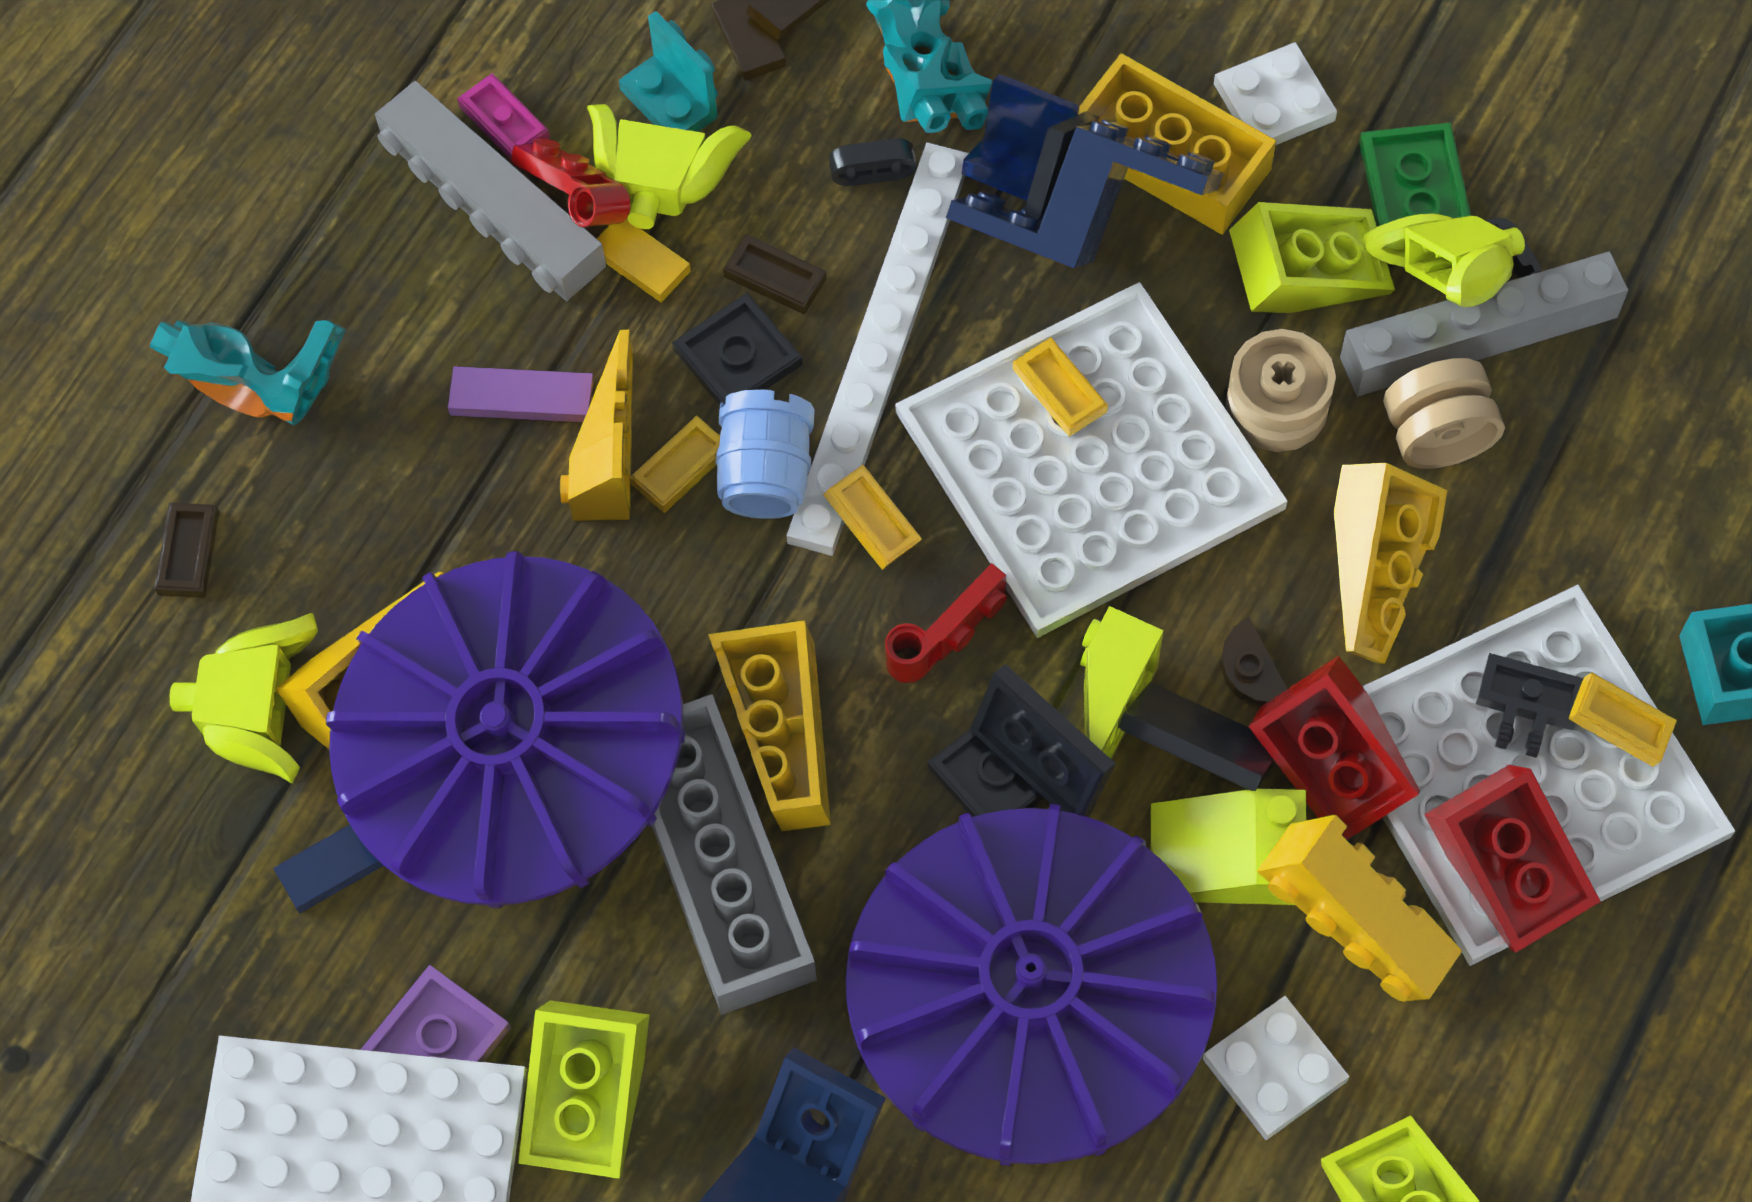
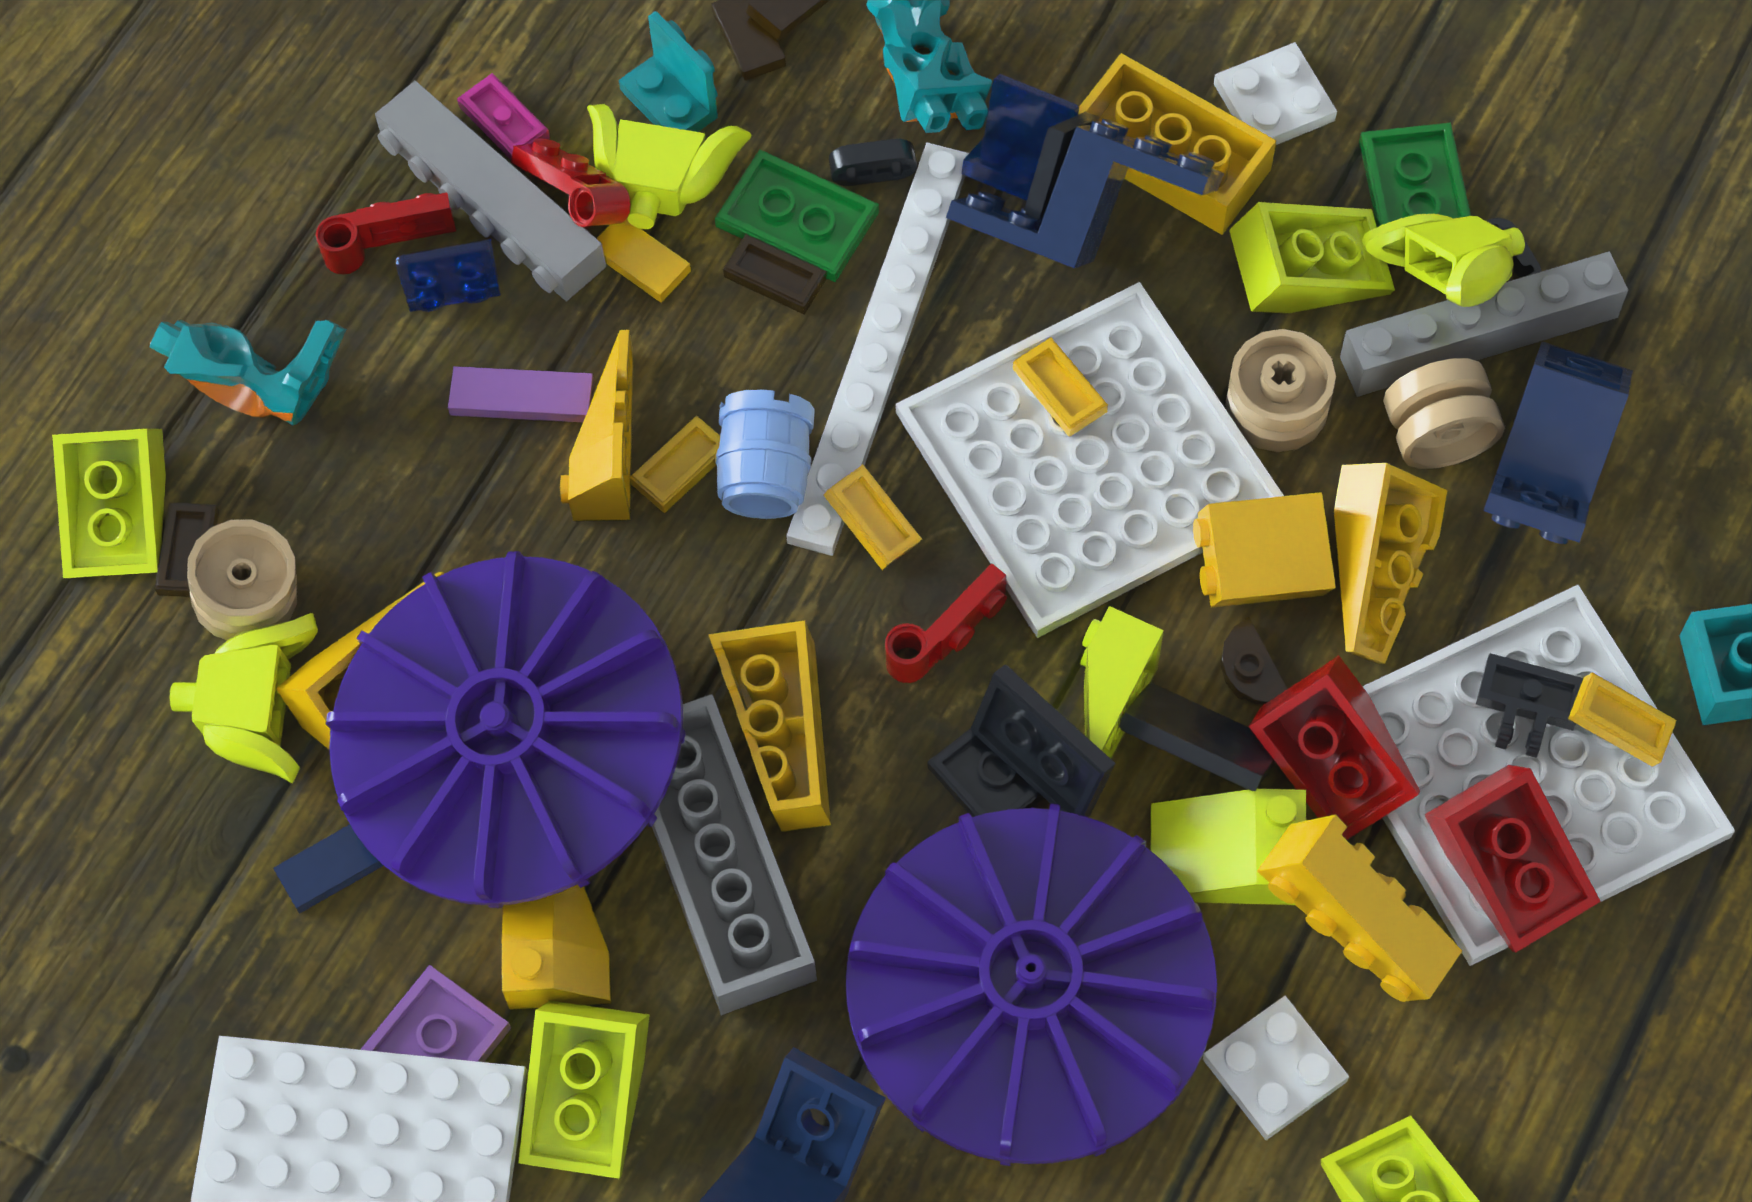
black tile [672,293,803,406] -> none
none -> neon yellow slope [52,429,166,578]
none -> tan wheel [187,520,297,640]
none -> red plate [316,192,456,275]
none -> clear blue bracket [395,239,501,312]
none -> yellow wedge [502,885,611,1009]
none -> green tile [715,149,879,282]
none -> yellow brick [1193,492,1336,608]
none -> dark blue bracket [1484,341,1633,544]

